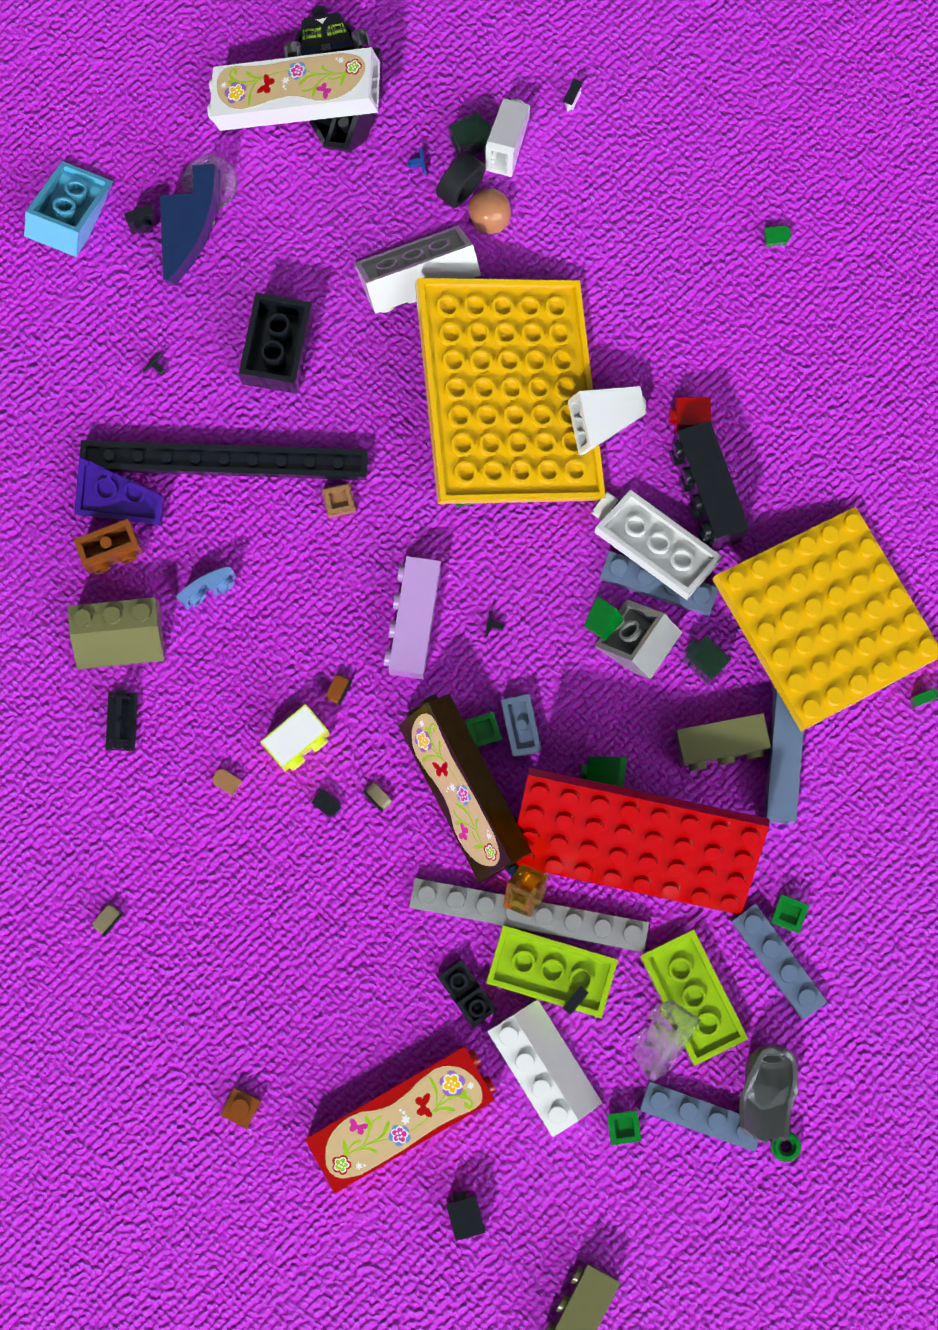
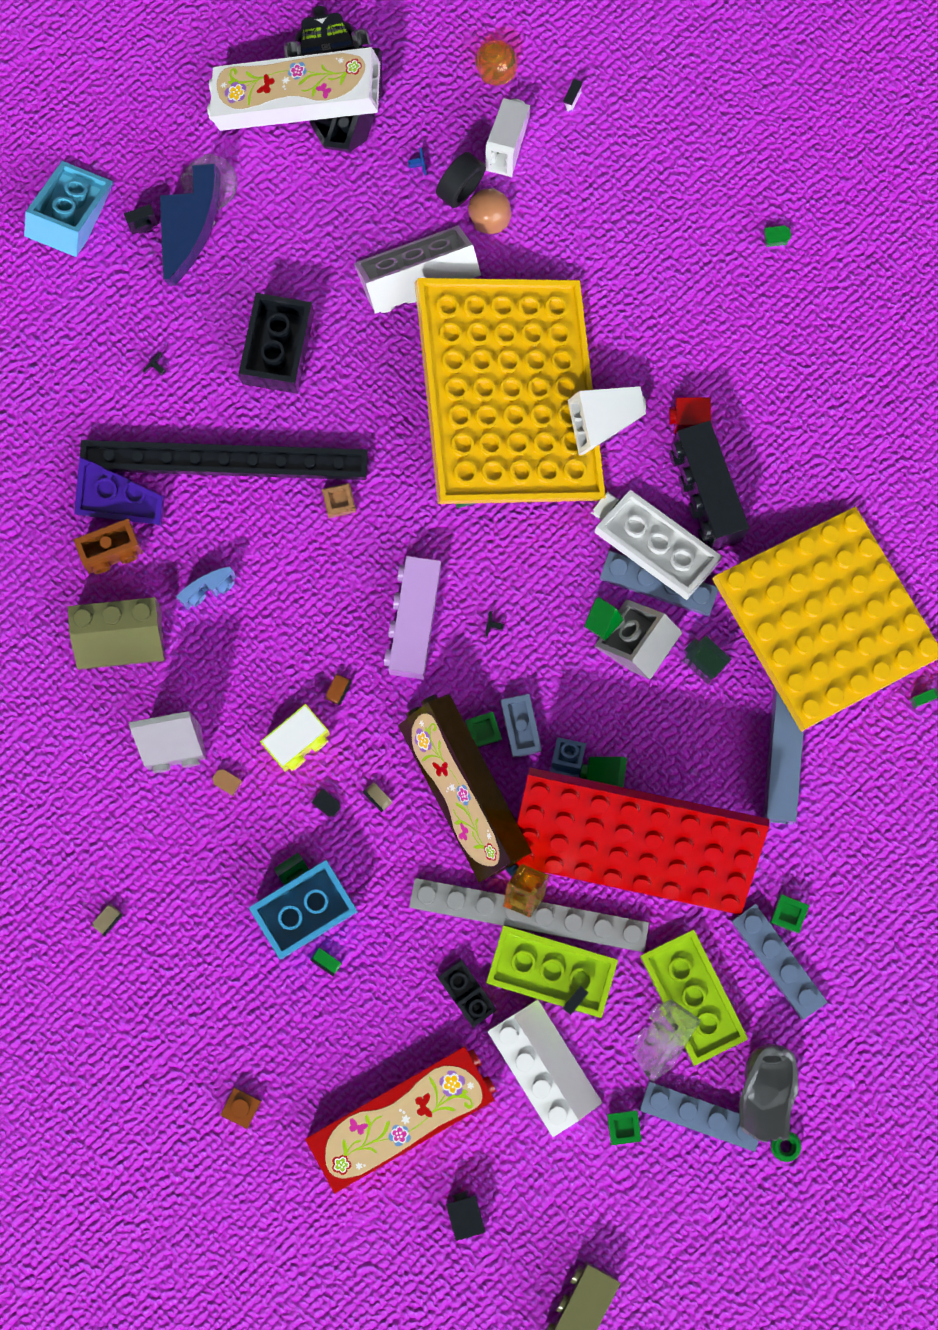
black hinge [105,689,138,751] -> none
brick [449,112,492,157] -> none
olive brick [674,713,771,771] -> none
none -> slope [129,711,206,773]
none -> dark azure brick [249,860,358,960]
none -> green slope [274,853,310,885]
none -> green piece [310,948,342,977]
none -> hair [475,39,518,86]
none -> medium blue slope [550,737,586,778]

